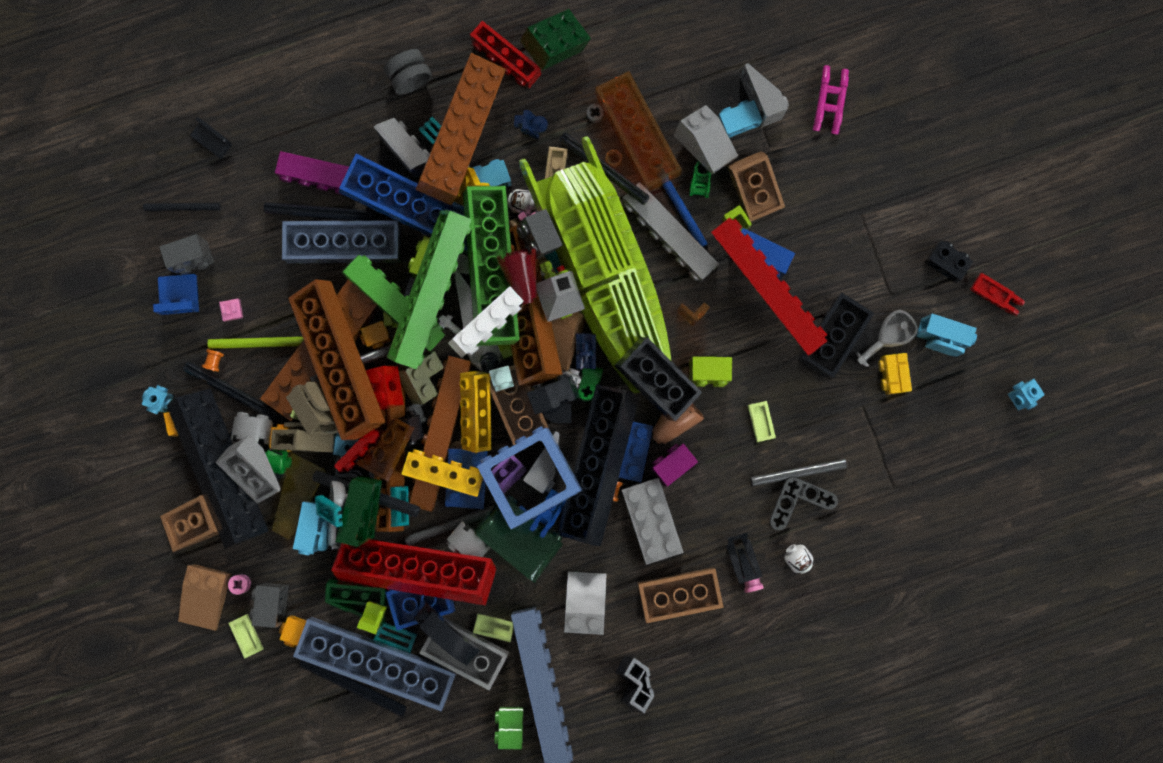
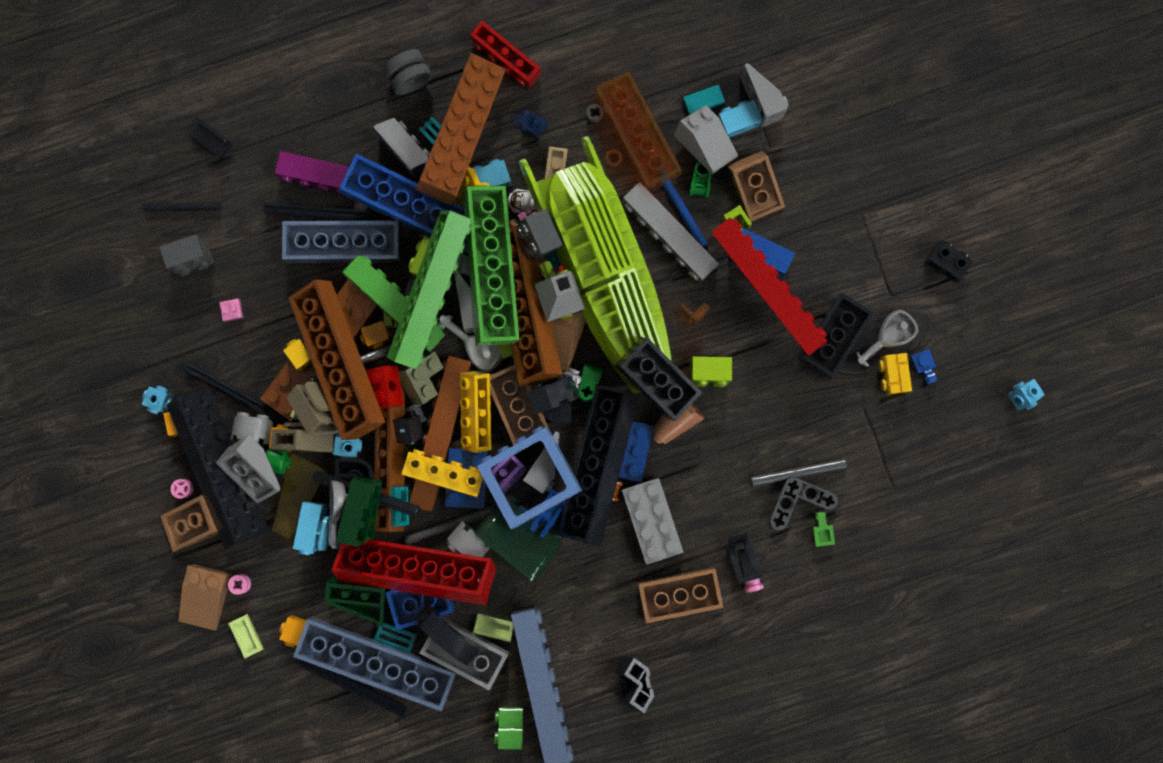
blue bracket [153,274,199,315] -> none
orange bush [202,349,224,372] -> none
lime piece [208,337,304,349] -> none
dark grey brick [250,583,289,628] -> none
teal tile [315,495,343,527] -> none
red hinge [334,429,381,472] -> none
reddish brown wing [356,419,415,481] -> none
lime panel [357,601,387,634] -> none
white brick [448,287,523,358] -> none
black wheel [479,351,500,373] -> none
light aqua brick [489,366,515,392] -> none
dark red cone [497,248,537,304] -> none
dark green brick [520,9,591,70] -> none
black axle [560,133,649,205] -> none
light grey slope [564,571,606,635] -> none
dark blue hips [576,333,596,369] -> none
magenta piece [651,443,698,487] -> none
yellowish green tile [747,401,776,443] -> none
white head [784,544,814,574] -> none
dark pink piece [813,65,849,134] -> none
medium azure brick [916,314,977,356] -> none
red hinge [970,273,1025,316] -> none
none -> bright pink wheel [171,479,195,499]
none -> yellow brick [283,339,312,371]
none -> teal tile [683,85,725,115]
none -> bright green plate [812,511,835,547]
none -> blue plate [910,349,937,385]

